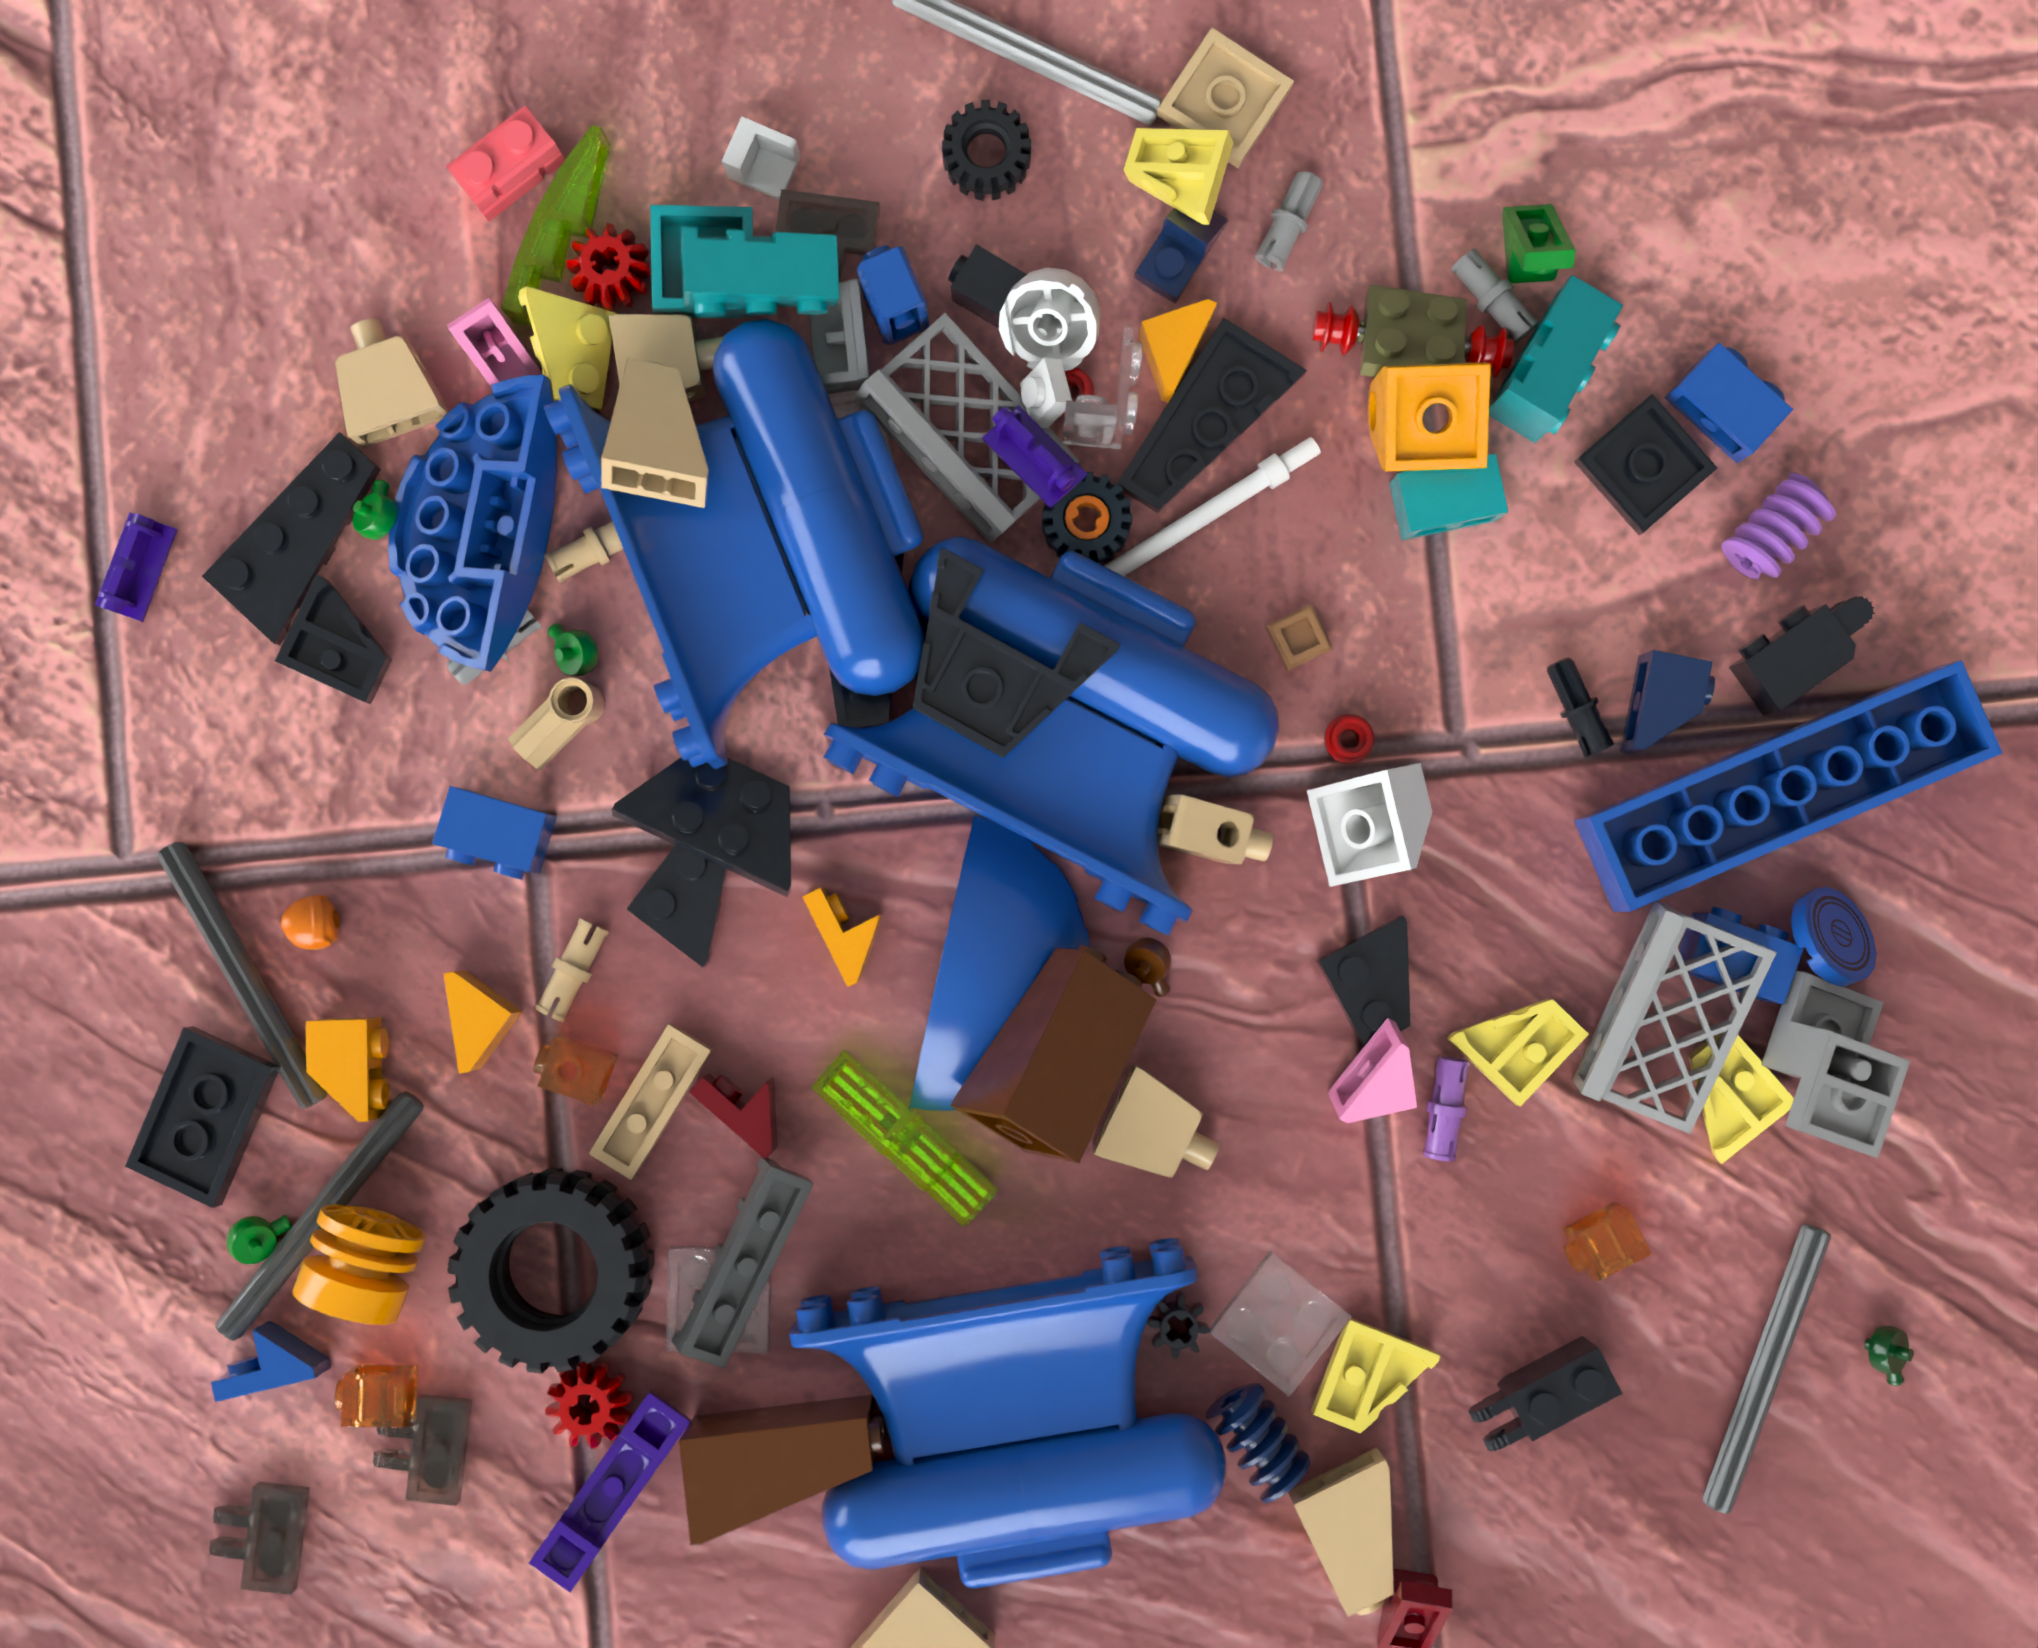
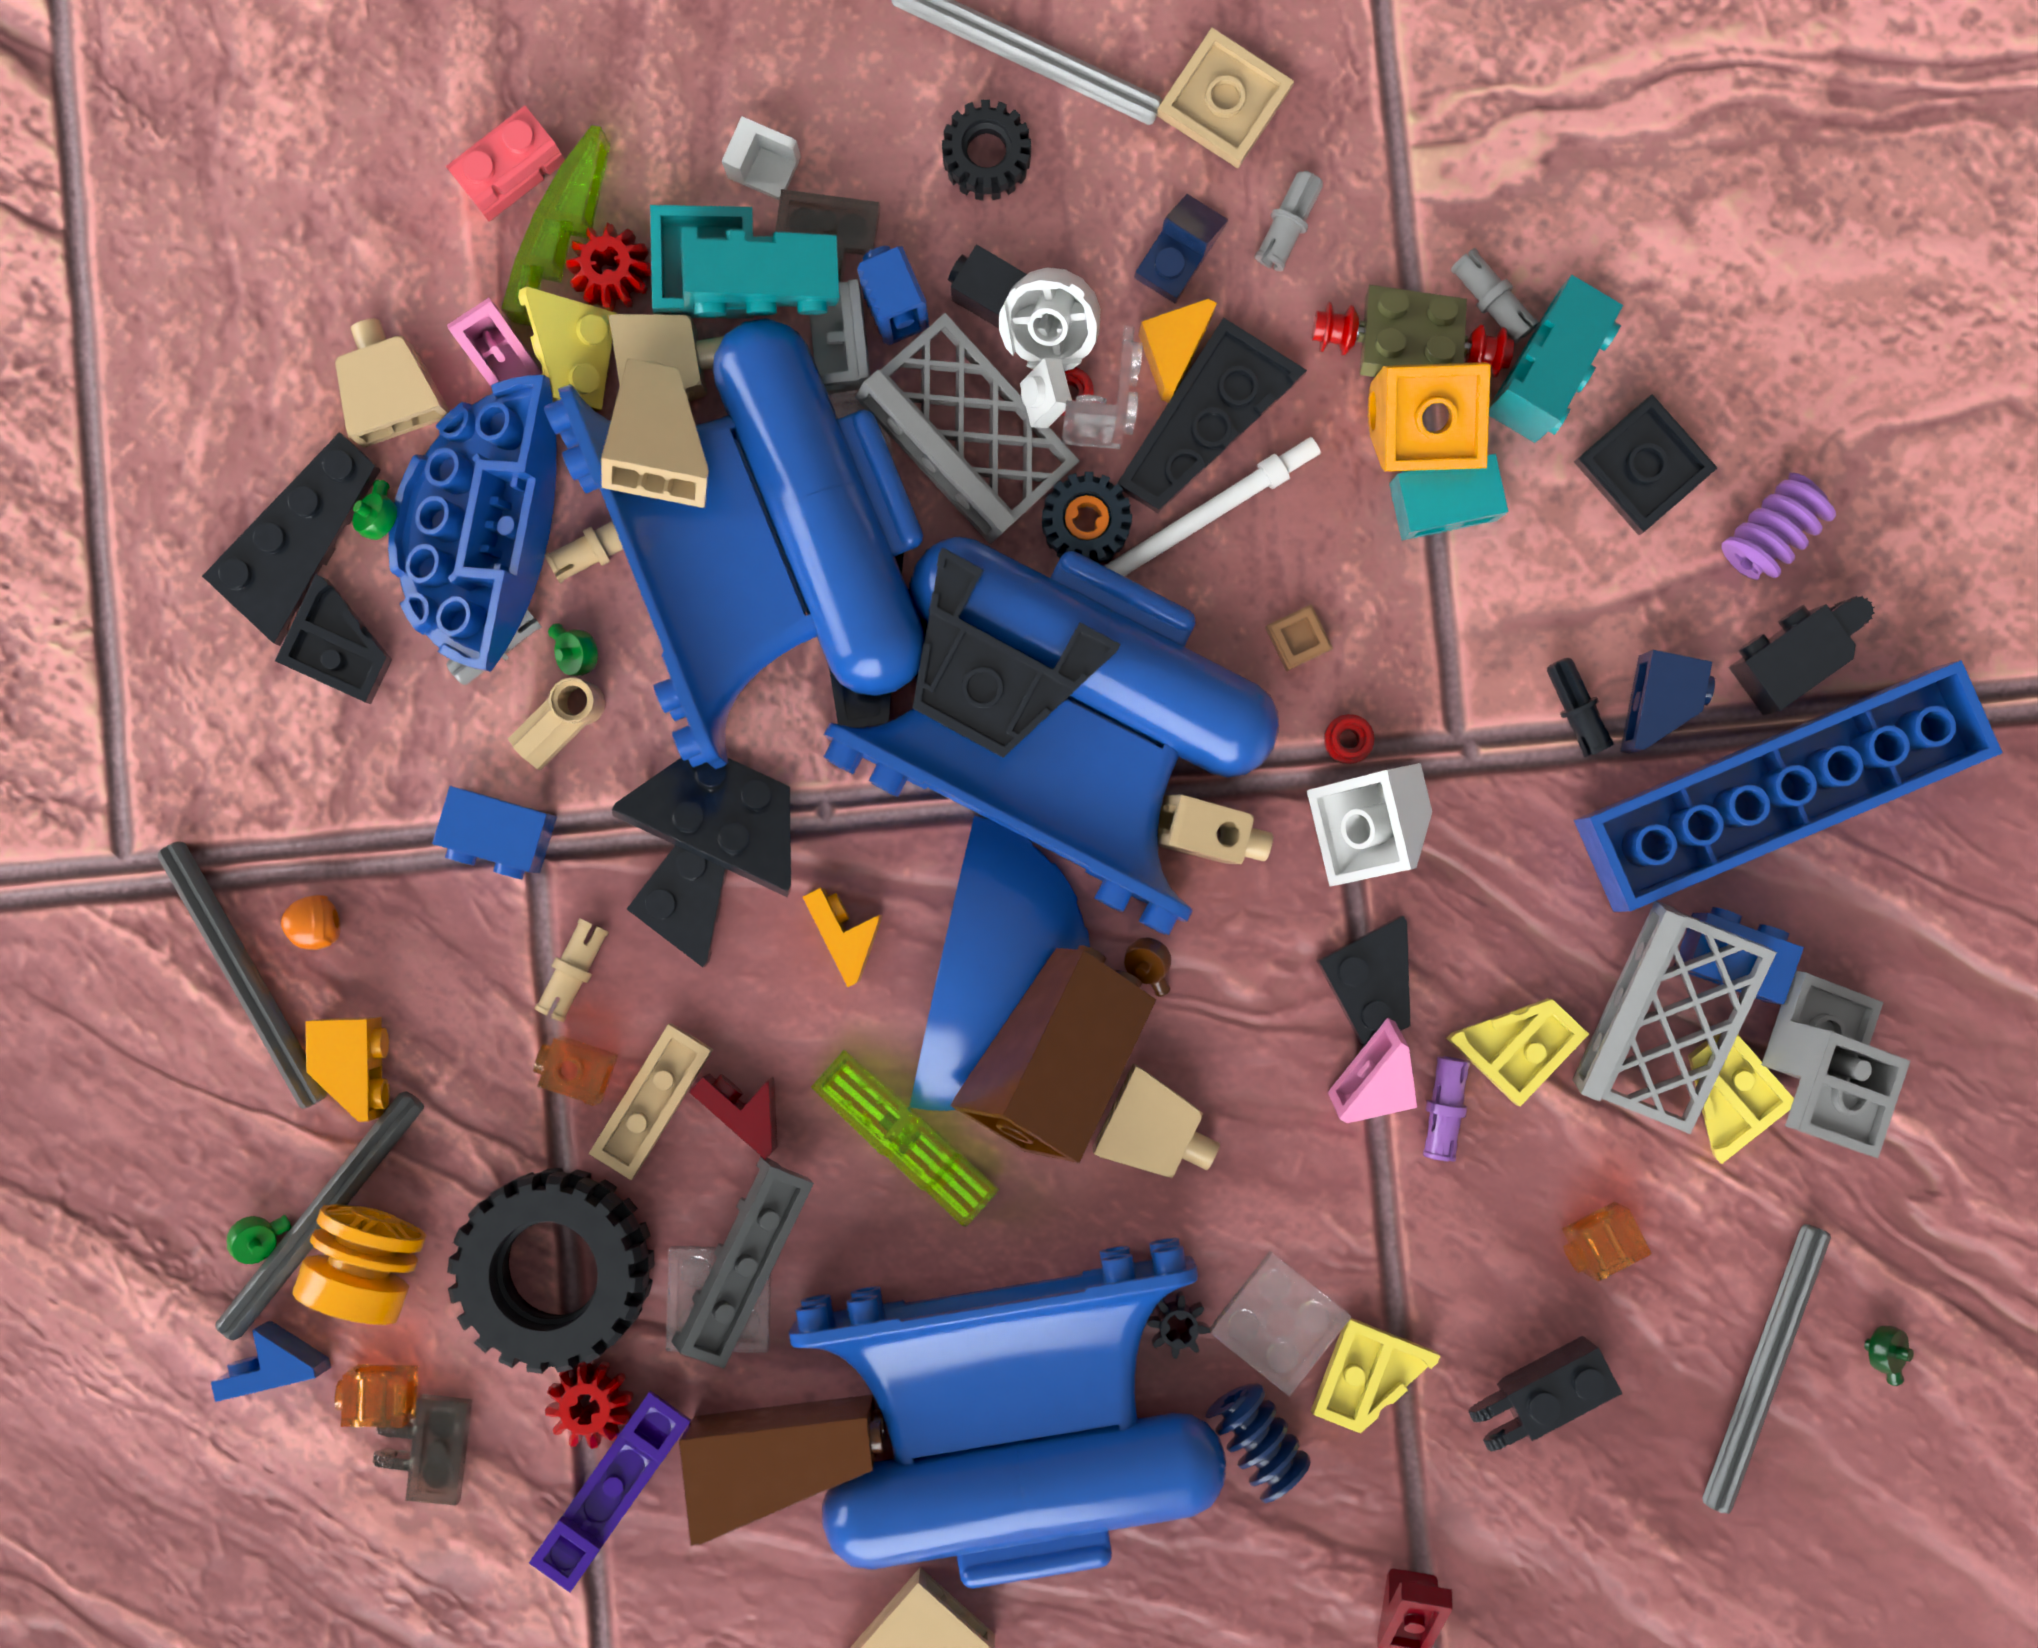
dark purple hinge [95,512,178,622] -> none
black plate [125,1026,281,1208] -> none
clear smoke hinge [209,1482,310,1595] -> none
light orange slope [443,970,523,1074] -> none
dark purple hinge [982,405,1087,508] -> none
light yellow wing [1124,128,1234,225] -> none
tan slope [1288,1447,1394,1617] -> none
green slope [1502,204,1576,284] -> none
blue brick [1664,342,1793,463] -> none
blue tile [1791,887,1877,987] -> none

